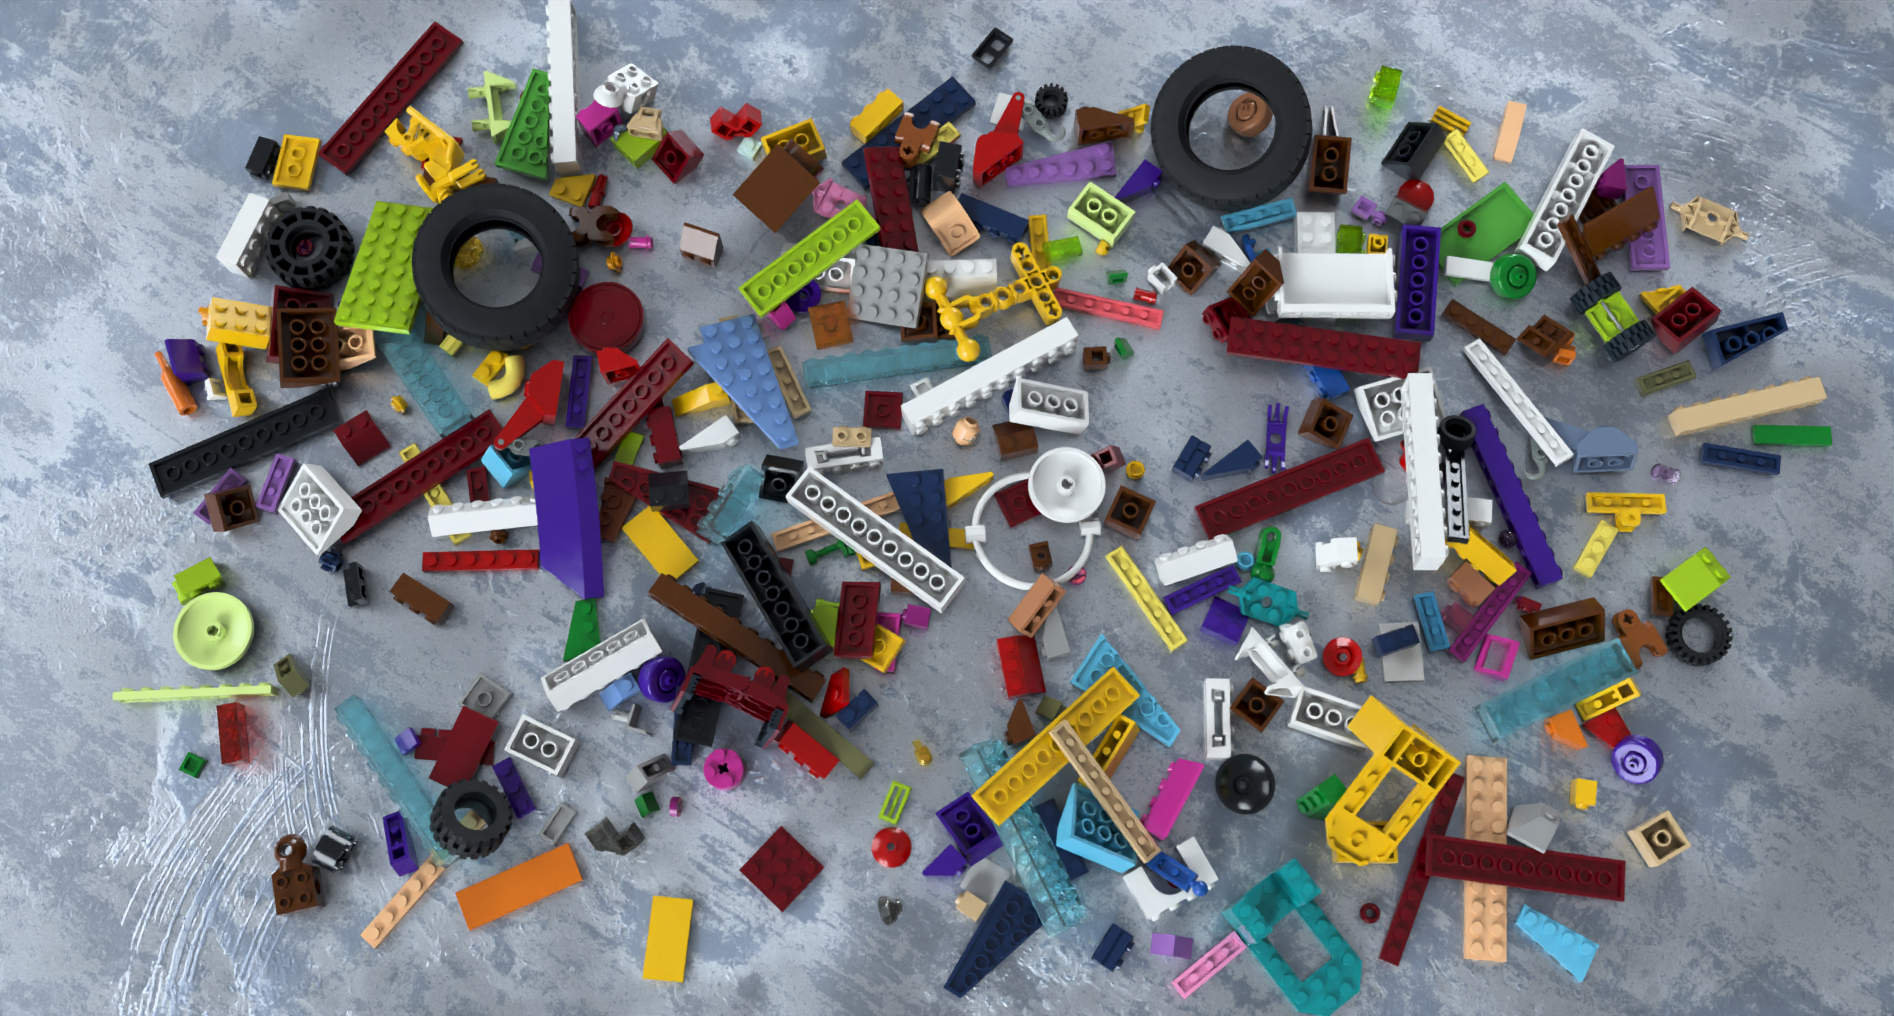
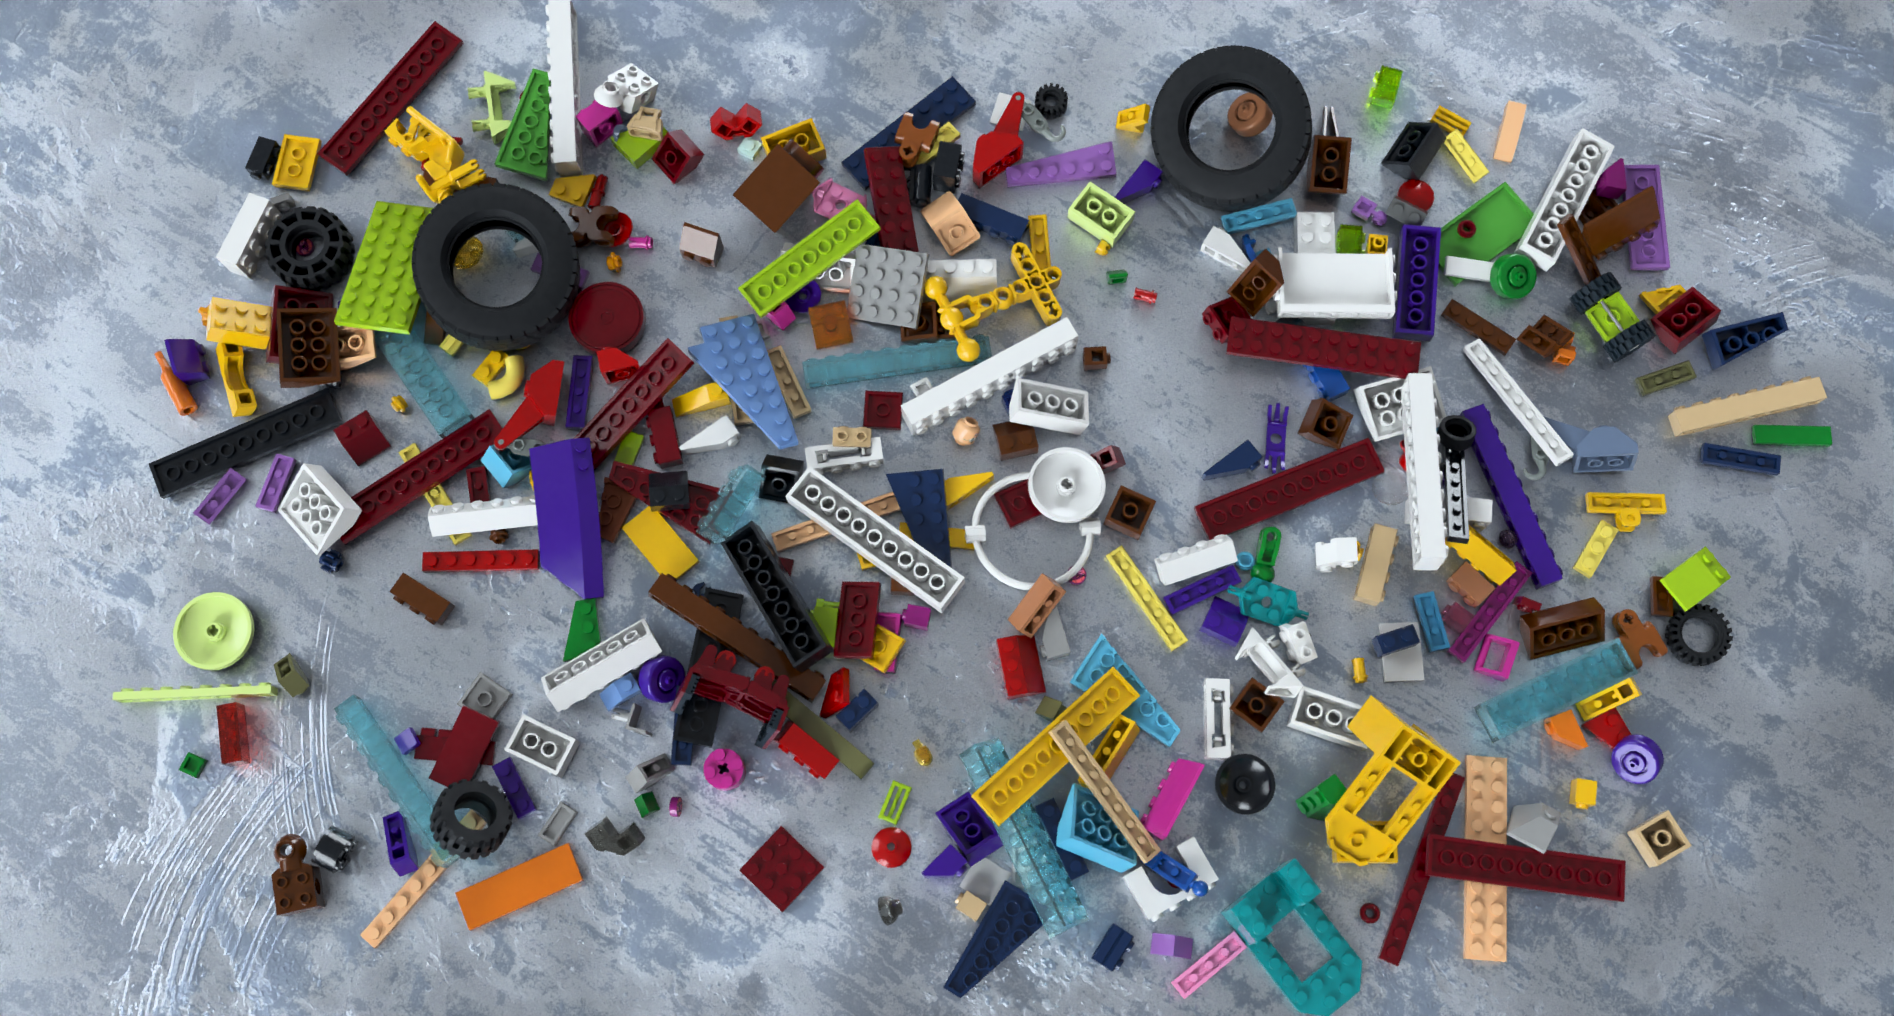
lime hinge [172,557,225,605] -> none
white tile [204,378,228,401] -> none
reddish brown slope [204,485,260,532] -> none
black bracket [343,562,369,607] -> none
yellow tile [642,896,694,983] -> none
green bar [805,538,857,566] -> none
yellow brick [850,88,904,144] -> none
black piece [972,27,1013,70] -> none
reddish brown slope [1004,698,1036,749] -> none
reddish brown brick [1028,541,1053,572] -> none
clear neon green plate [1042,236,1083,262] -> none
coral tile [1053,287,1164,330] -> none
reddish brown slope [1074,106,1134,146] -> none
green slope [1114,337,1134,360] -> none
yellow plate [1126,461,1145,480] -> none
white window [1147,262,1177,296] -> none
reddish brown slope [1168,240,1221,296] -> none
dark blue brick [1171,435,1212,482] -> none
red dish [1323,637,1363,676] -> none
medium azure wing [1514,904,1599,982] -> none
clear purple piece [1651,463,1681,484] -> none
tan plate [1669,196,1750,246] -> none

